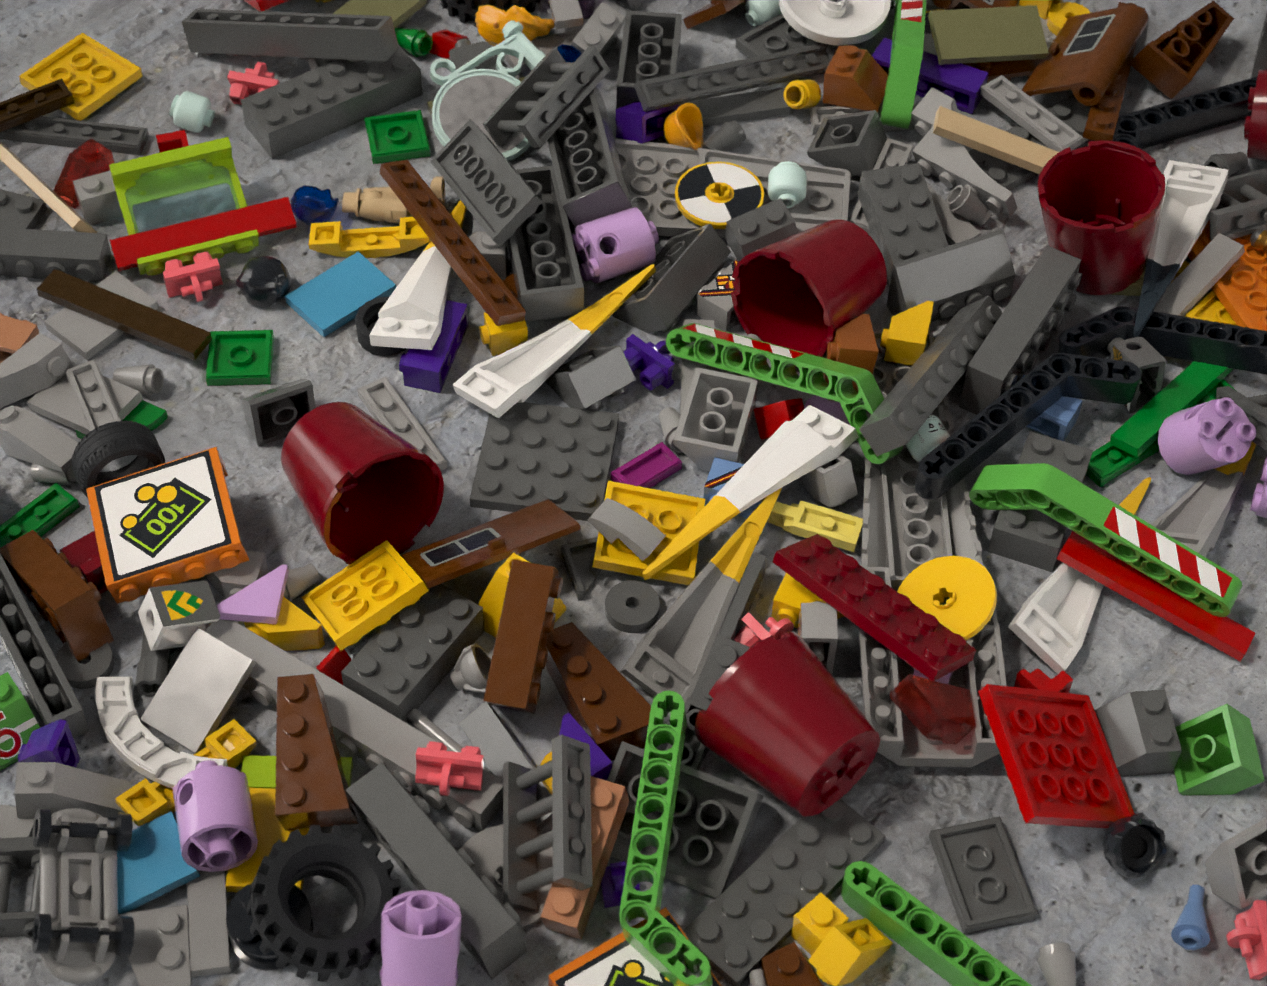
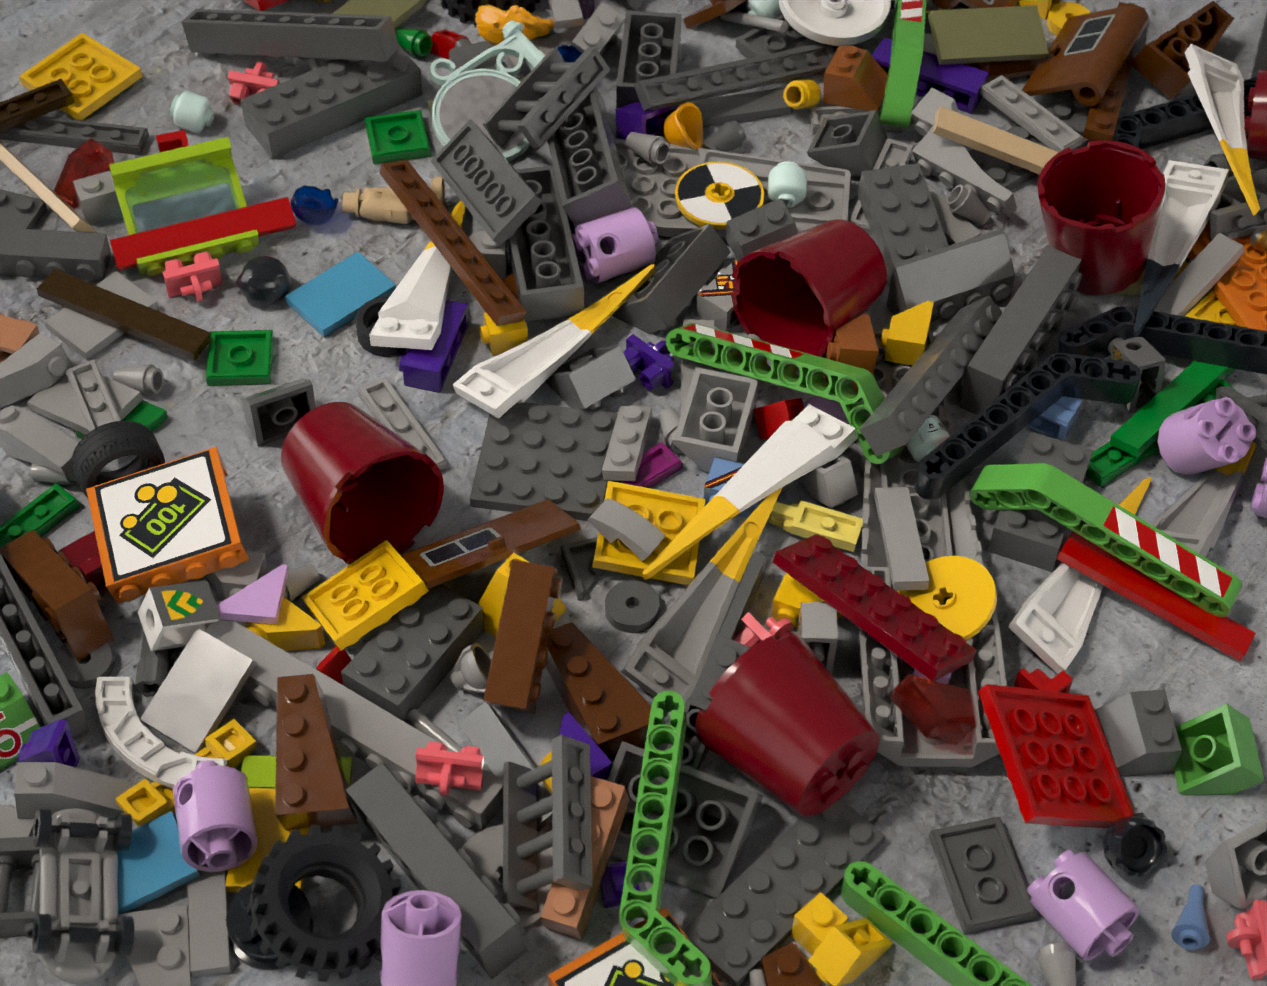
yellow slope [309,217,430,258] -> none
none -> light grey plate [602,405,653,481]
none -> light grey cone [626,132,670,165]
none -> light grey bar [721,10,788,32]
none -> light grey tile [874,487,929,590]
none -> lavender cylinder [1027,850,1140,961]
none -> white plate [1184,44,1260,216]

